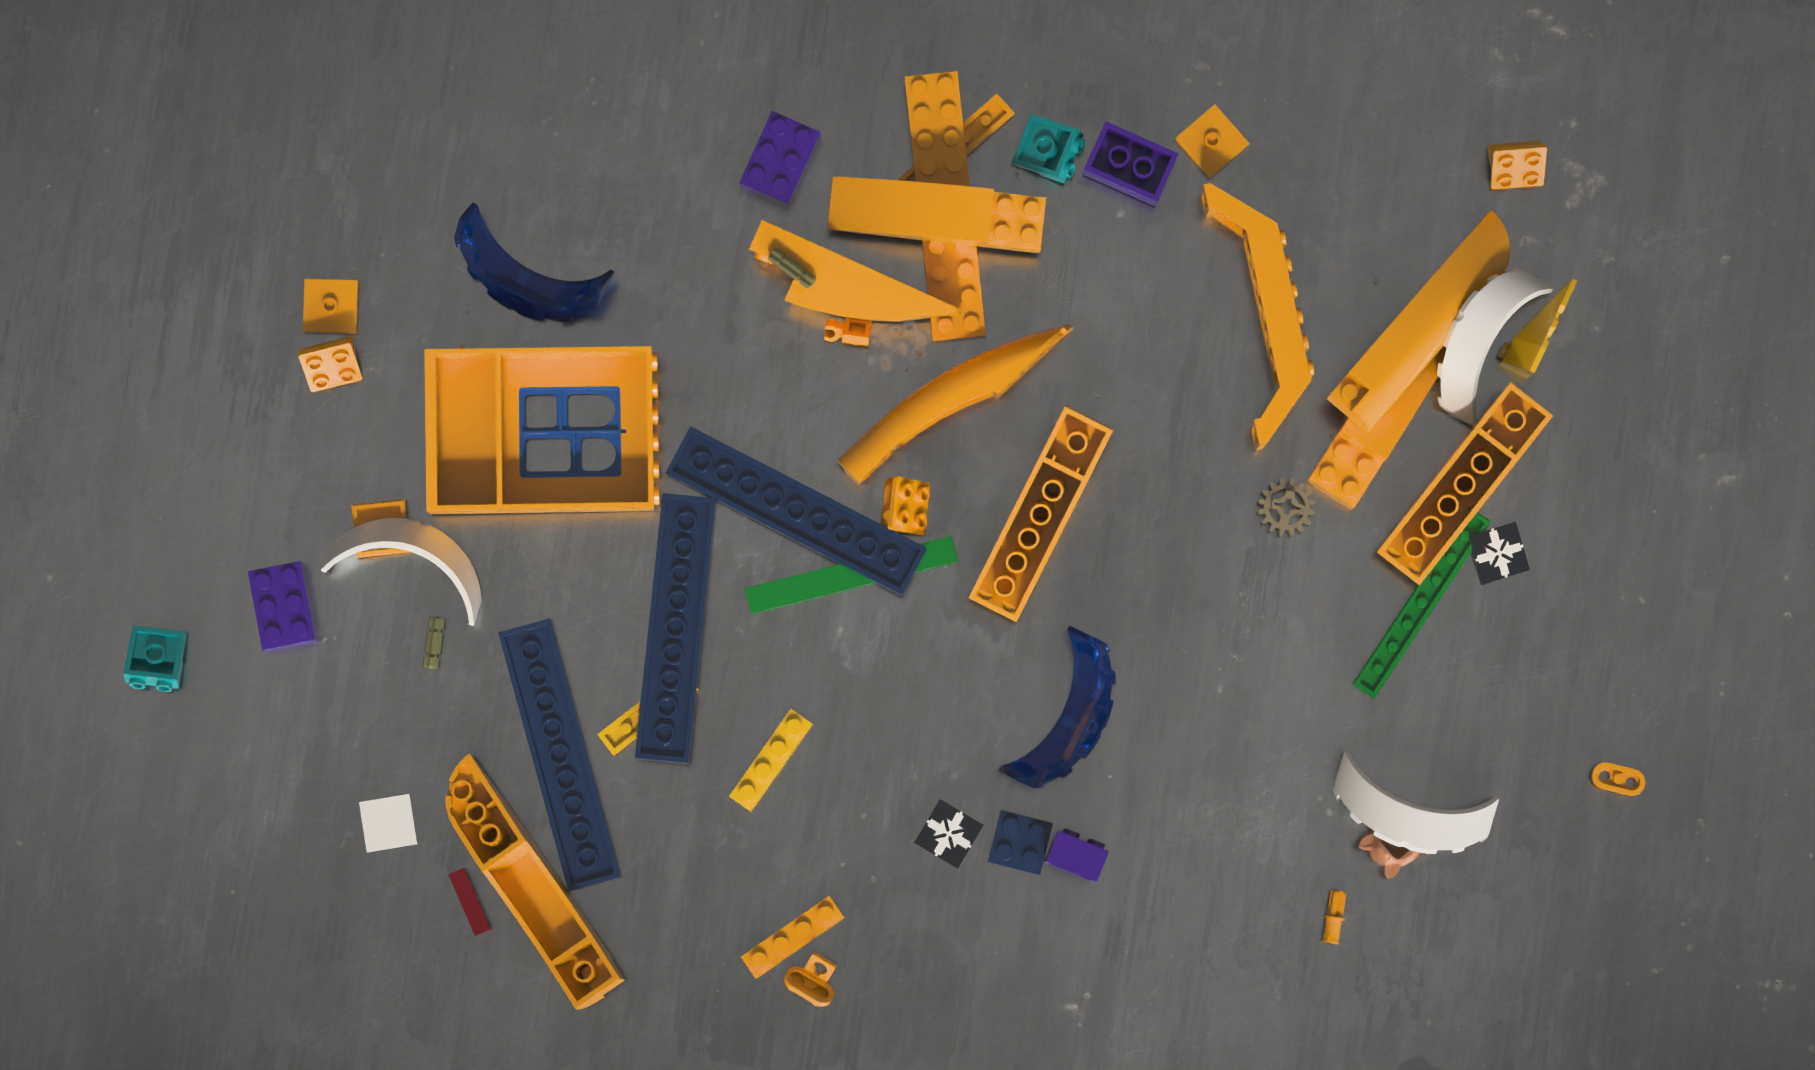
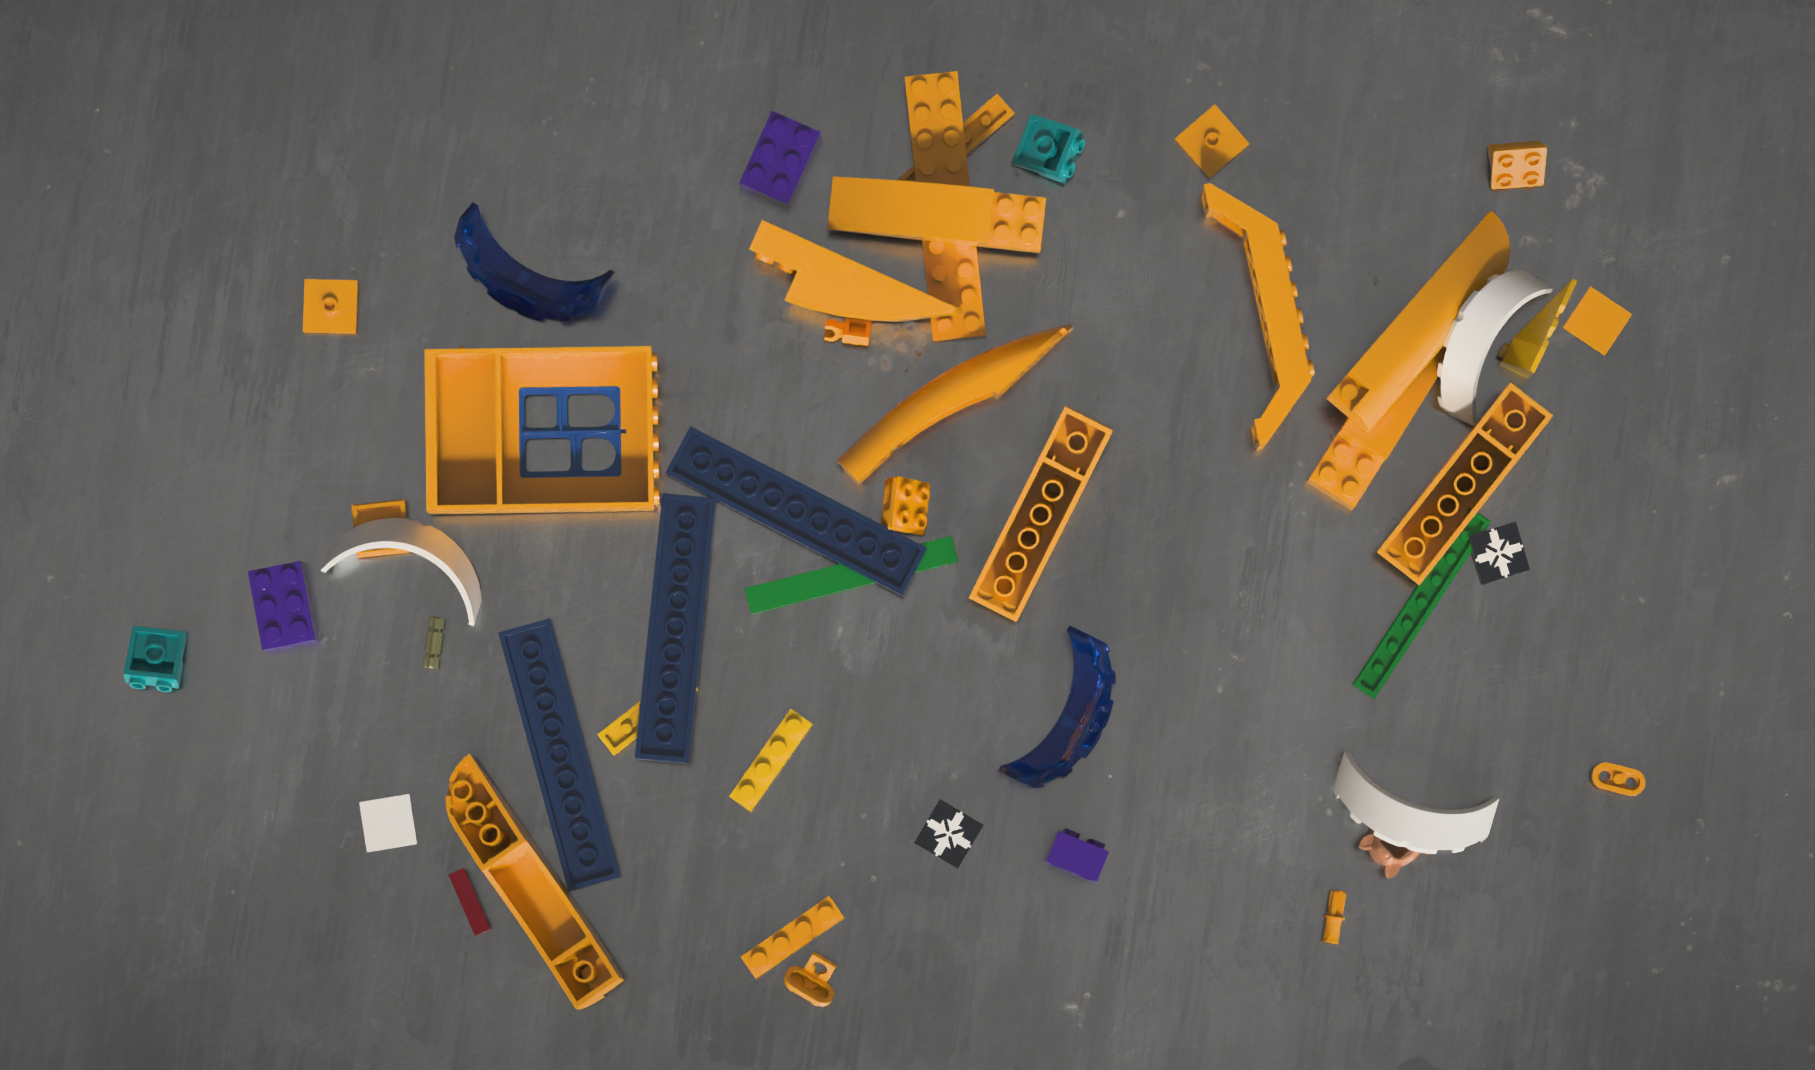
light orange bracket [298,336,362,392] -> none
olive axle [768,248,816,289] -> none
dark blue plate [988,810,1053,875] -> none
dark purple brick [1083,121,1179,206] -> none
dark tan gear [1257,478,1316,536] -> none
none -> light orange sticker [1563,286,1632,356]

